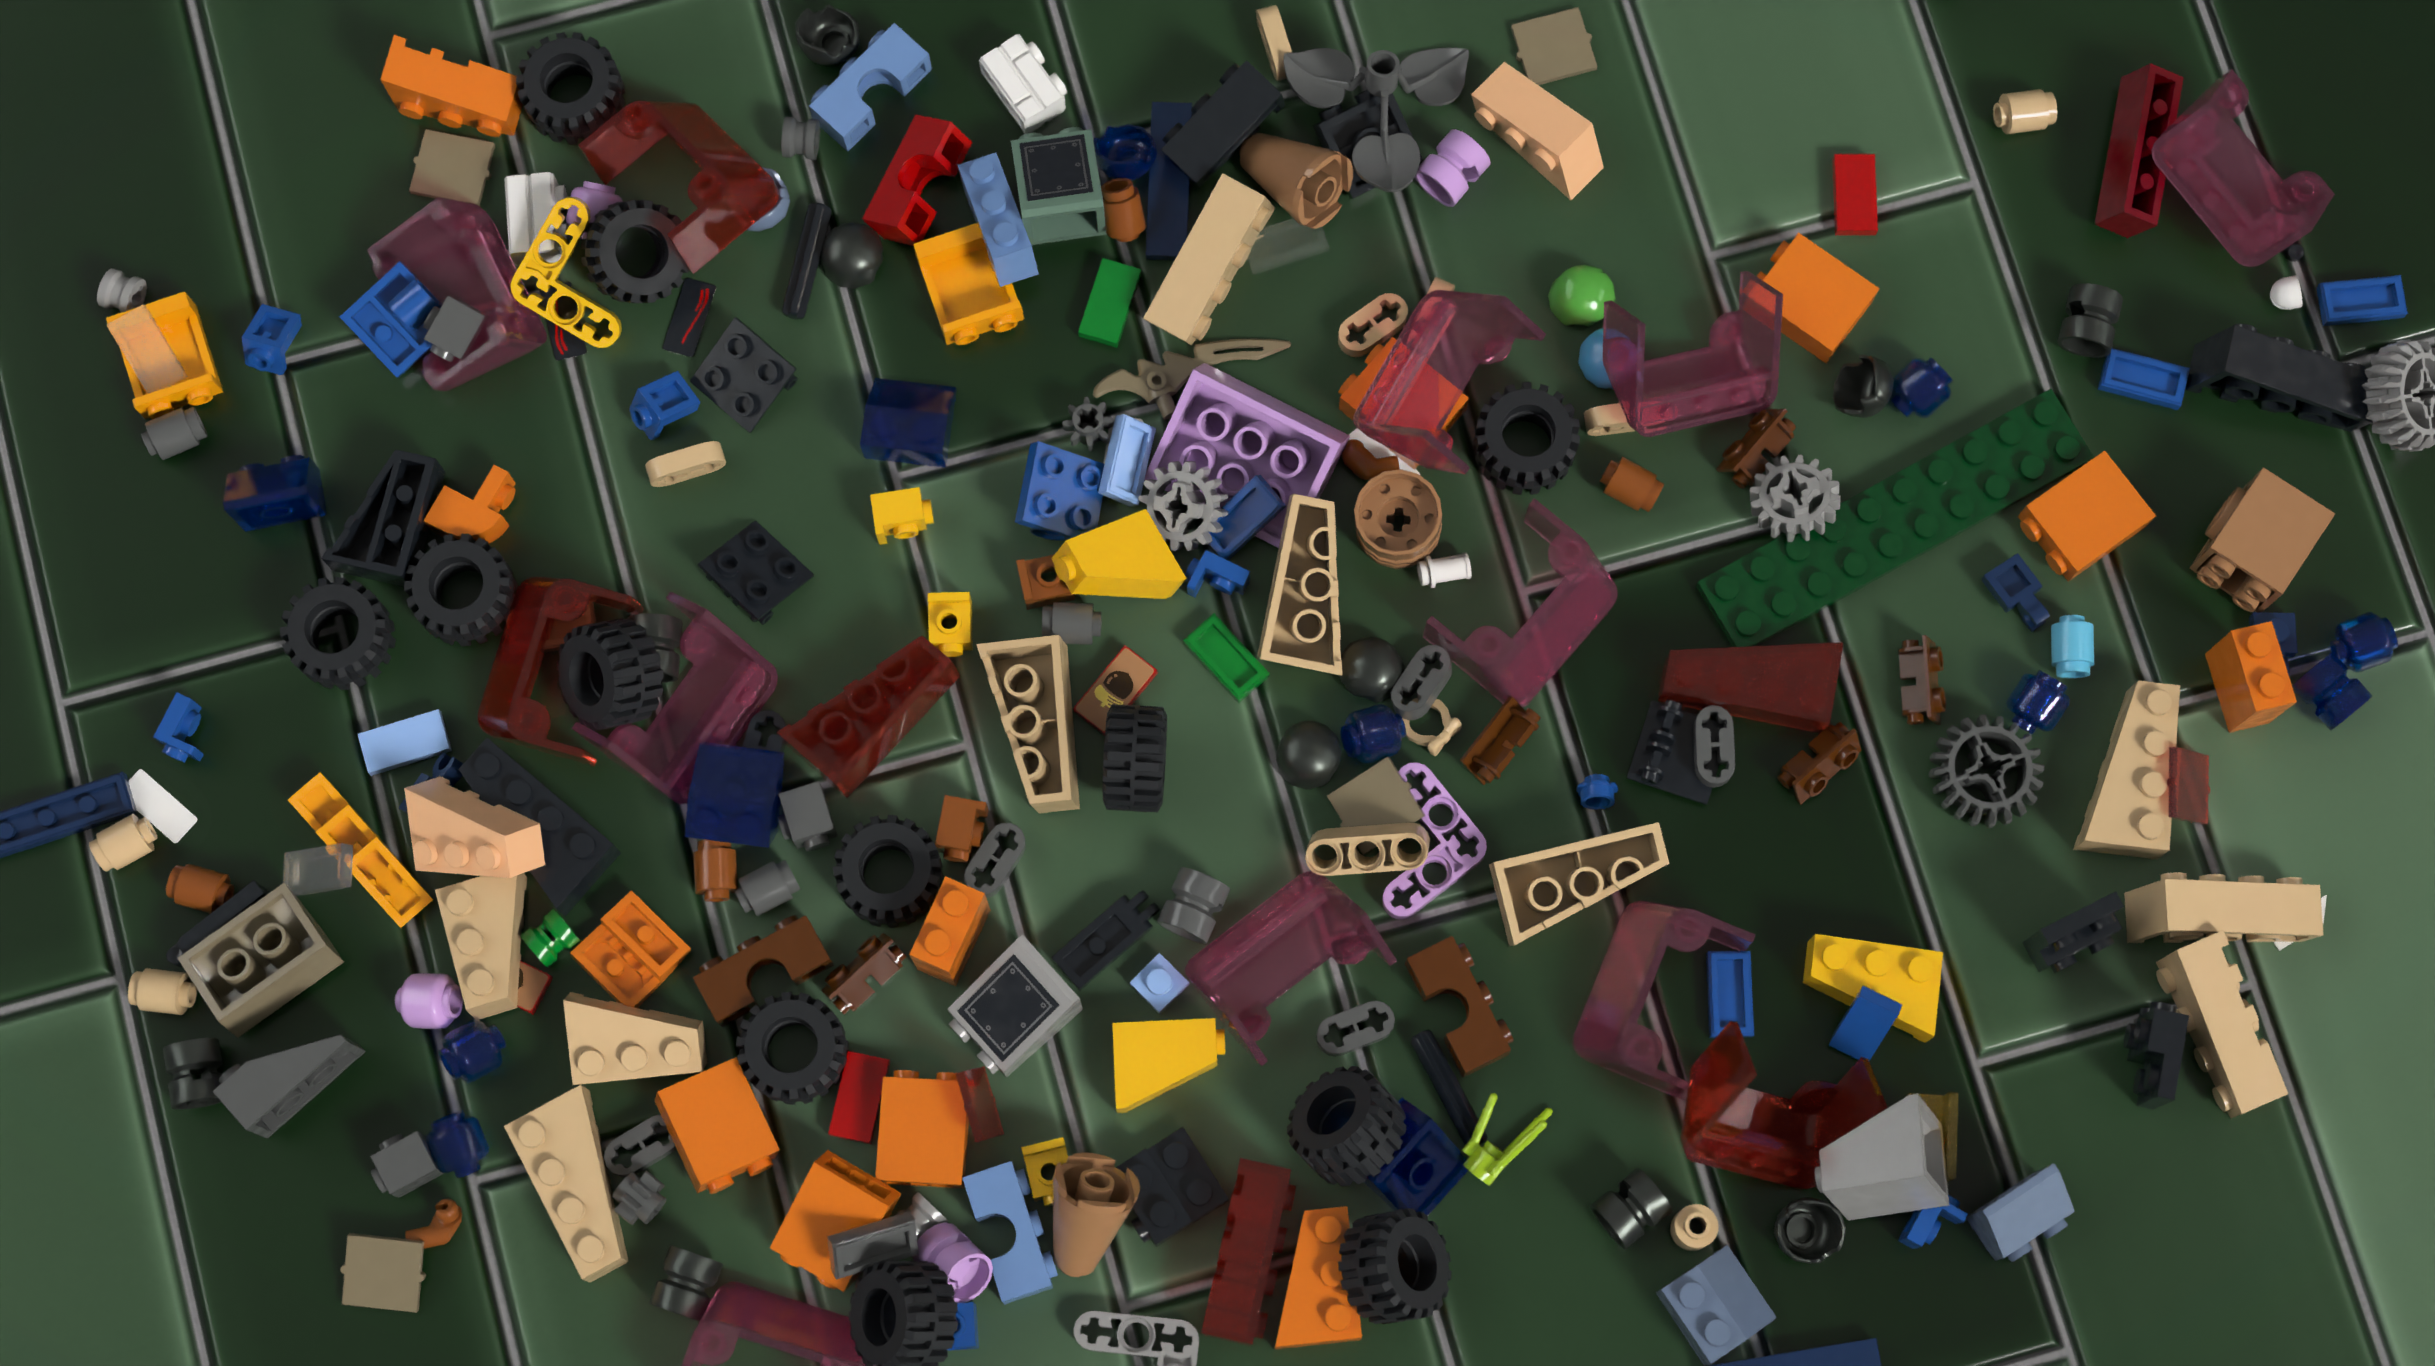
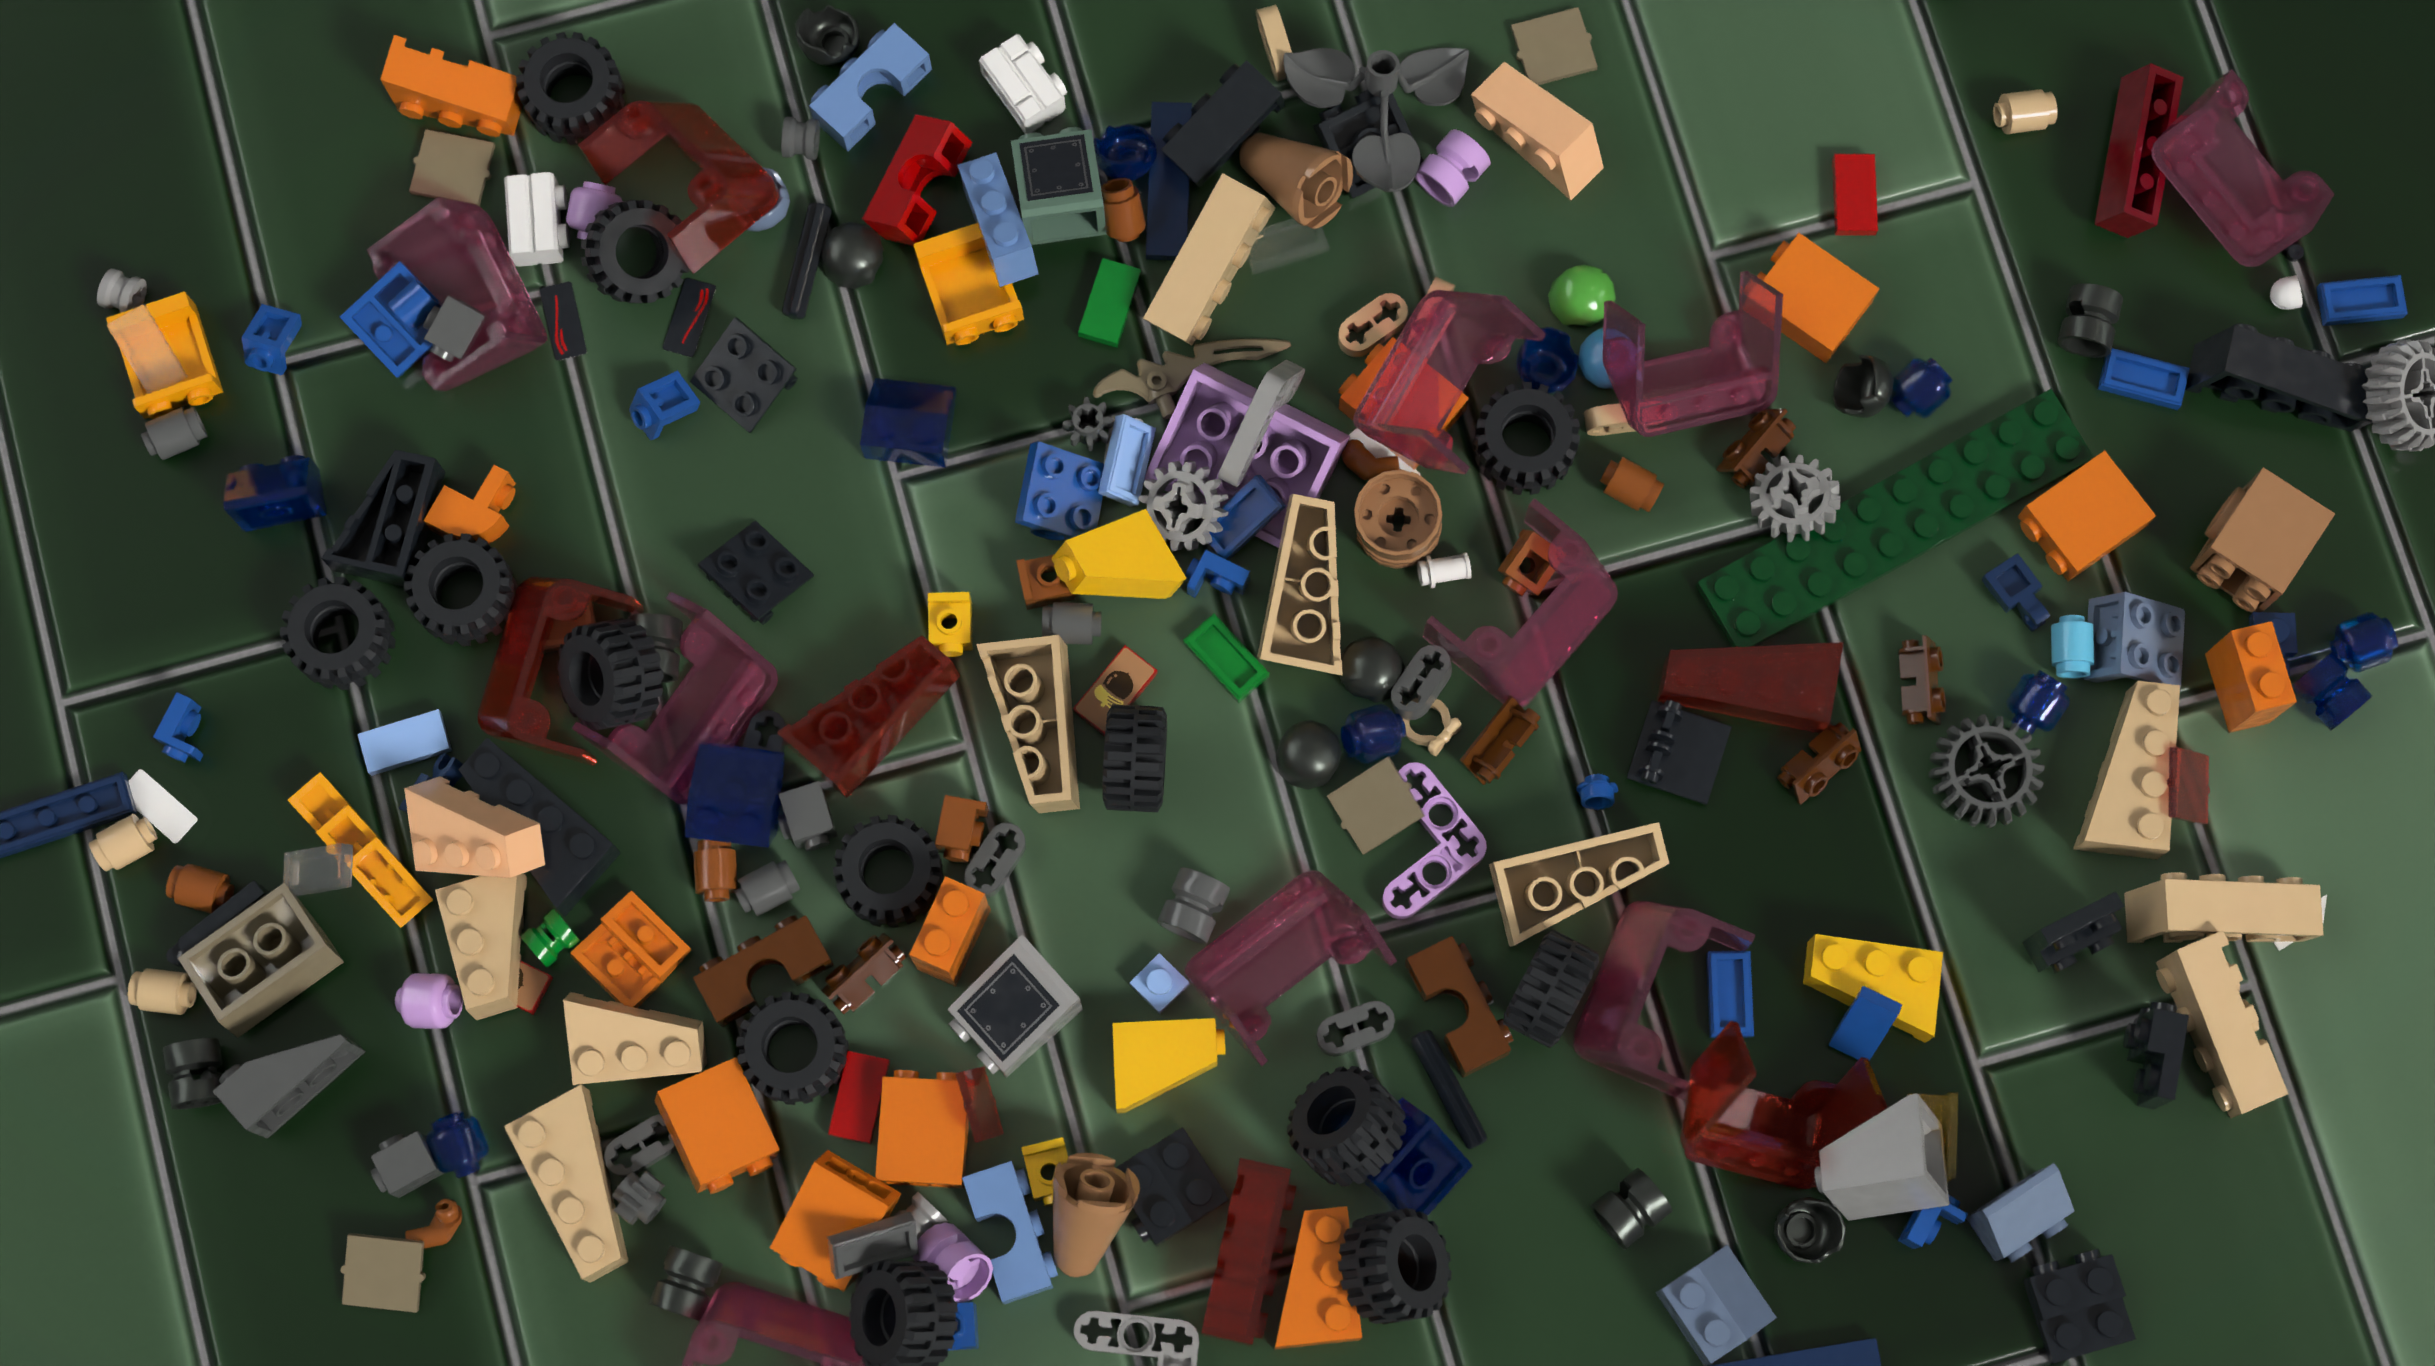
clear blue head [438,1019,506,1083] -> none
yellow beam [510,197,622,348] -> none
tan beam [645,441,726,487] -> none
yellow brick [870,487,934,545] -> none
black hinge [1051,890,1160,991] -> none
tan beam [1305,822,1430,876] -> none
lime plant [1462,1093,1553,1186] -> none
tan brick [1670,1204,1718,1251] -> none
dark grey beam [1693,705,1735,788] -> none
none -> light grey beam [1218,359,1305,487]
none -> dark orange brick [1497,529,1566,597]
none -> black tyre [1504,929,1599,1048]
none -> clear blue hair [1516,327,1579,394]
none -> black plate [2023,1249,2136,1364]
none -> sand blue bracket [2084,592,2185,688]

